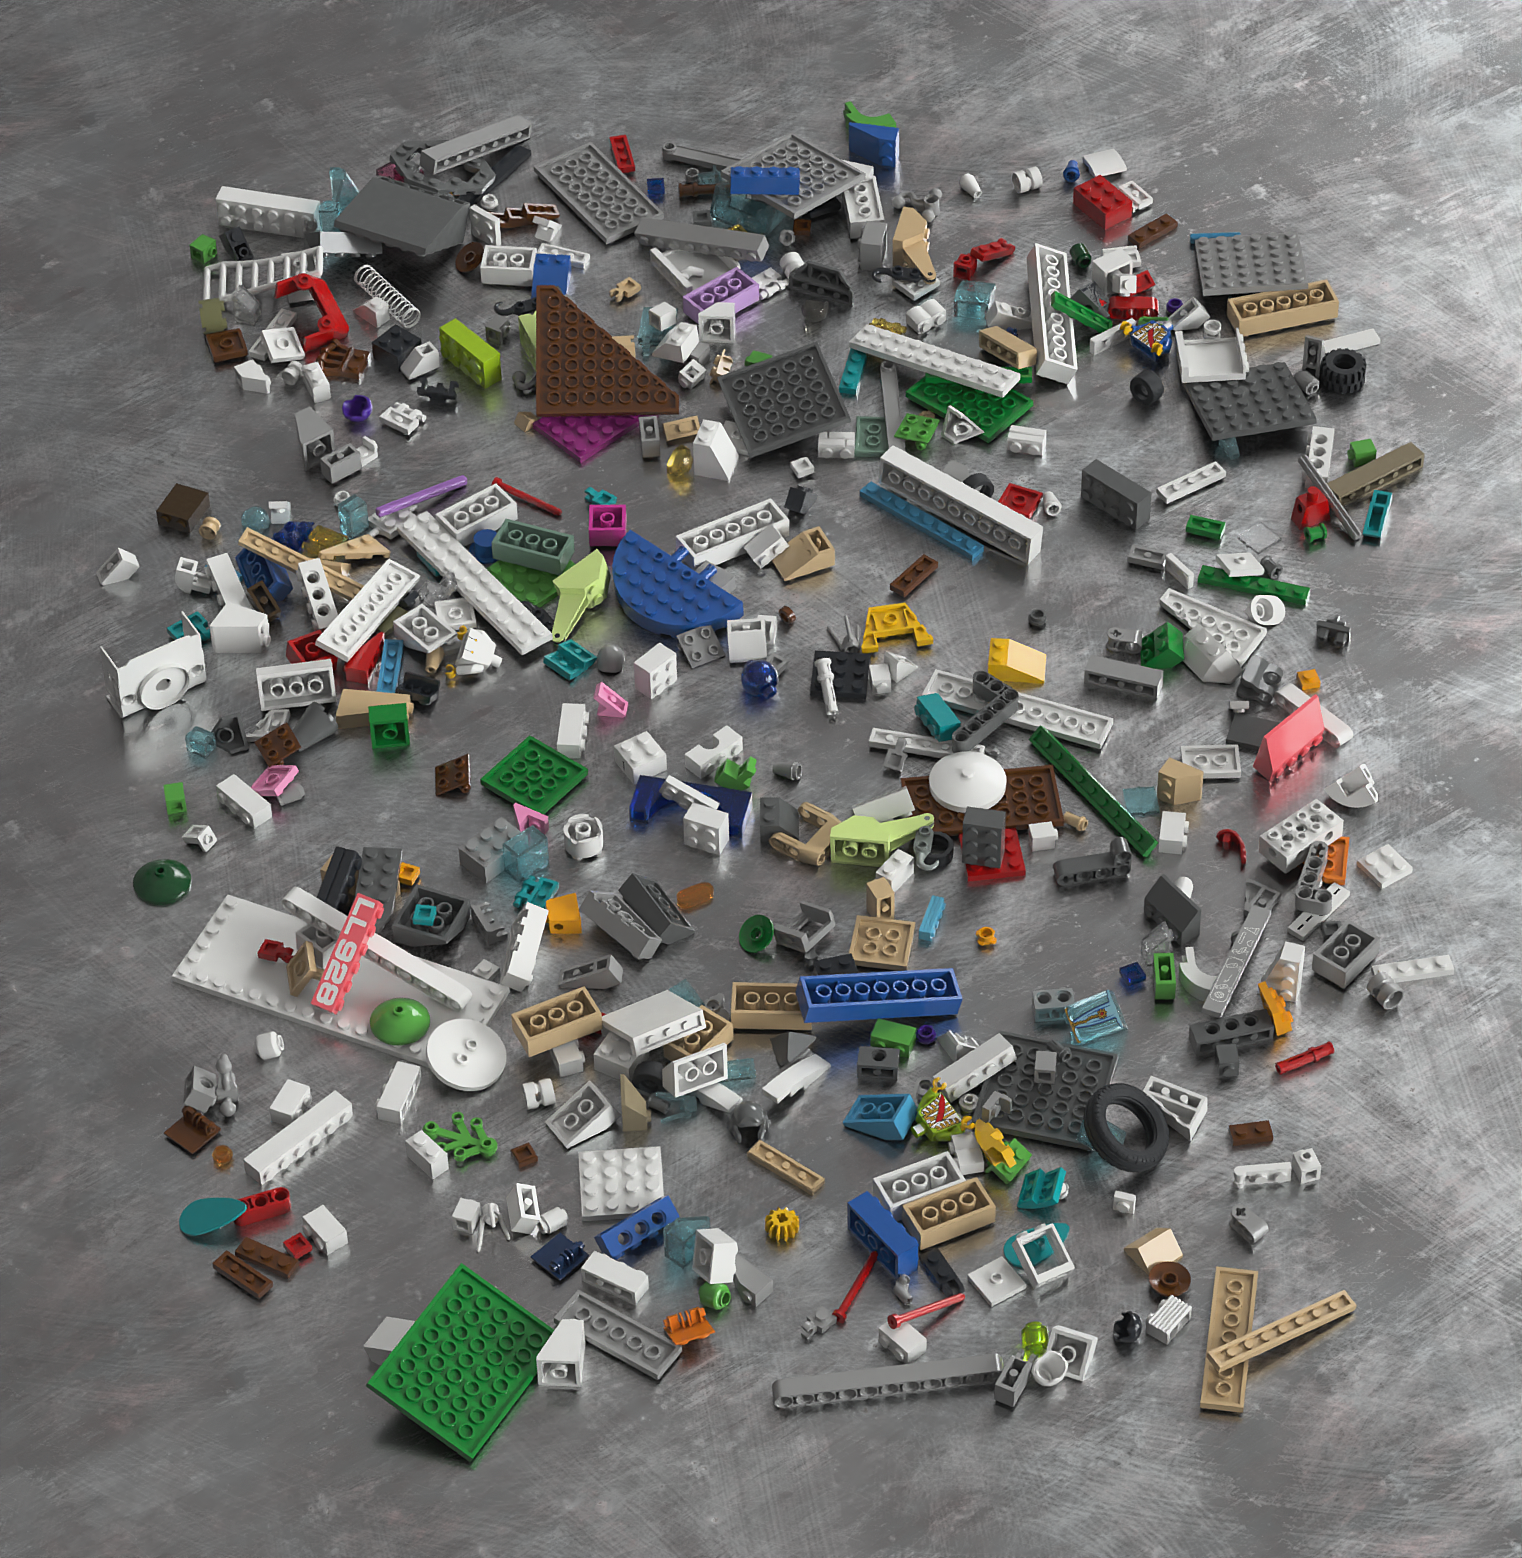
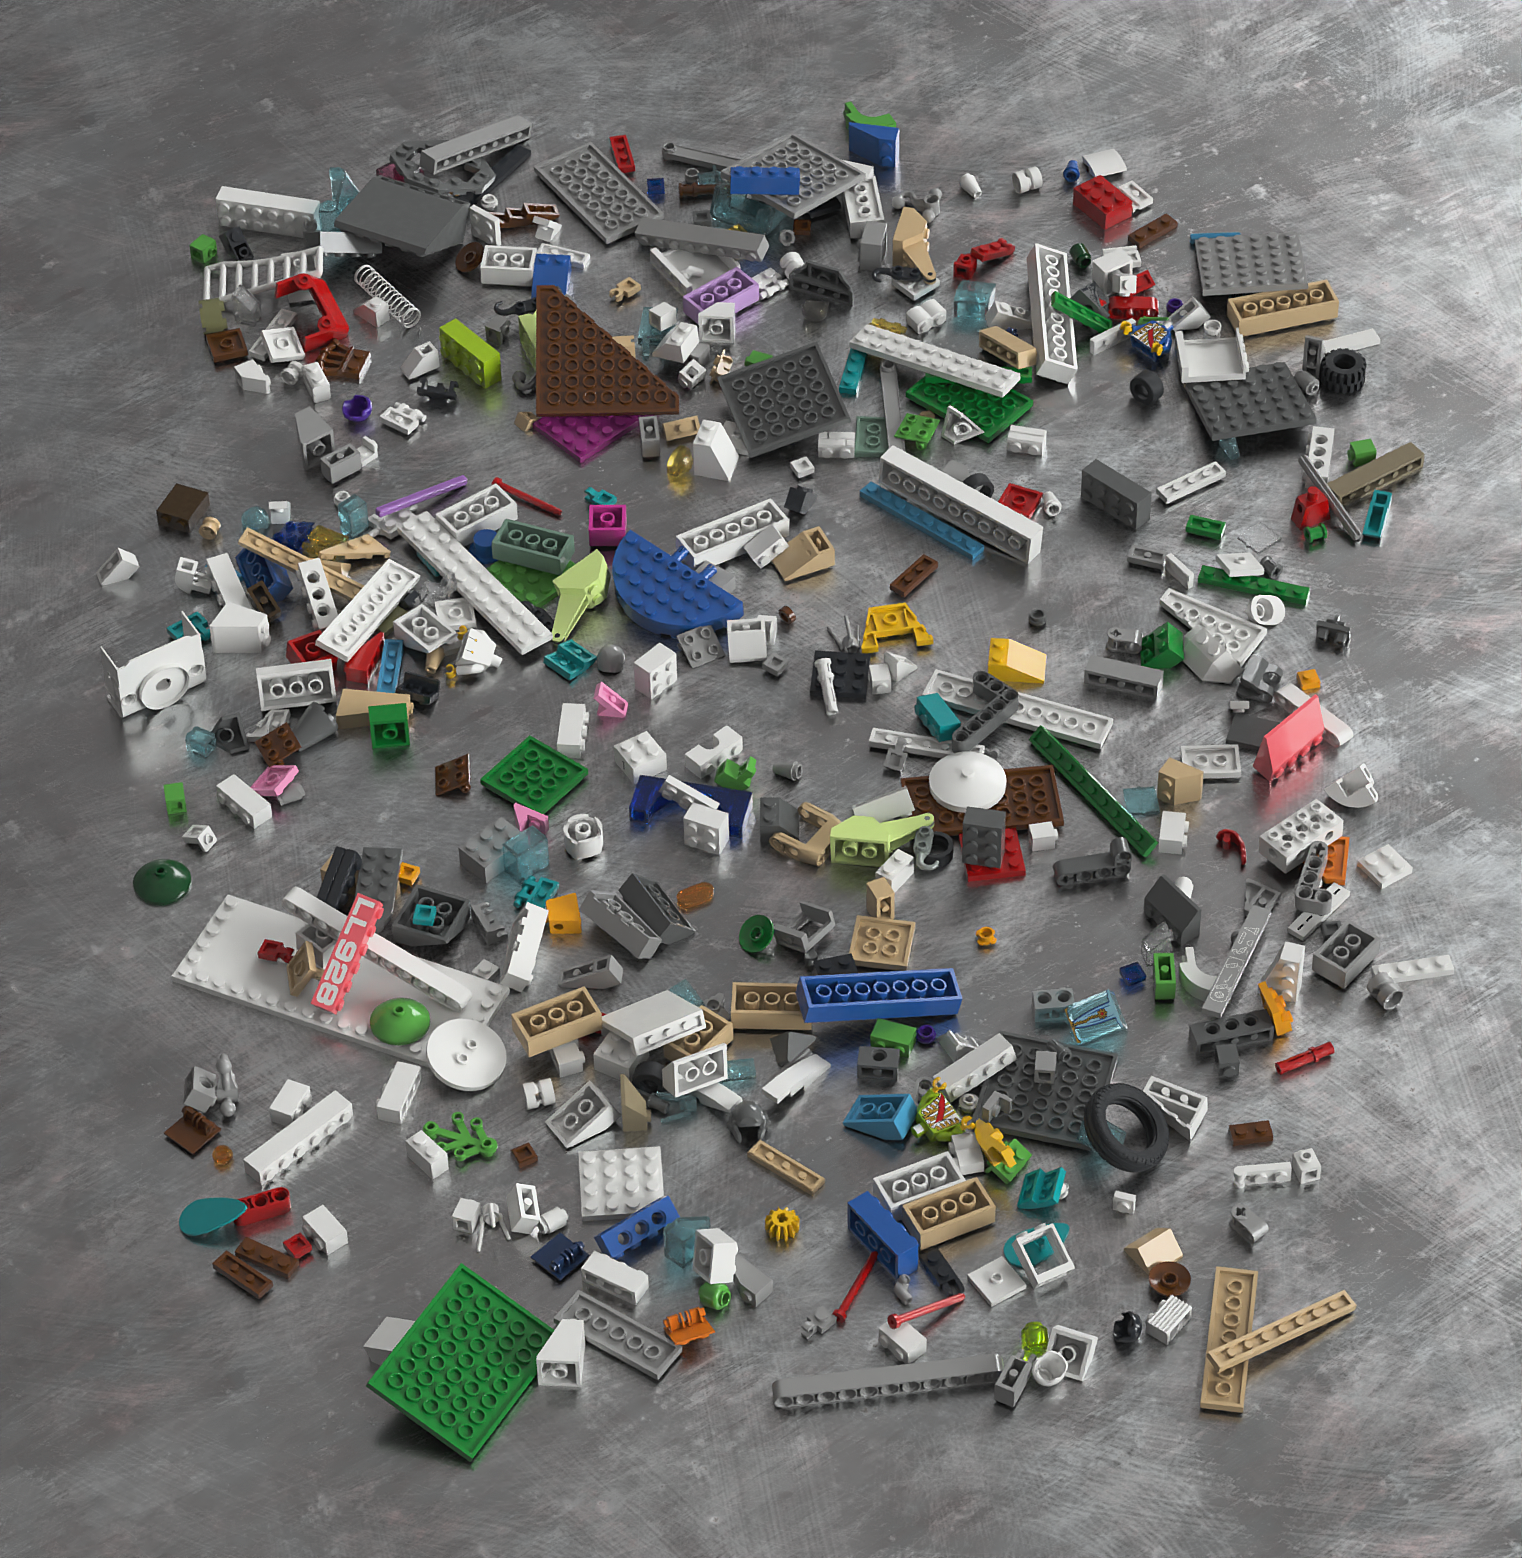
white head [253,1031,284,1060] -> none
black brick [371,324,422,373] -> none
clear blue brick [741,660,778,700] -> none
medium azure piece [919,895,946,941] -> none
tan pin [1063,811,1088,831] -> none

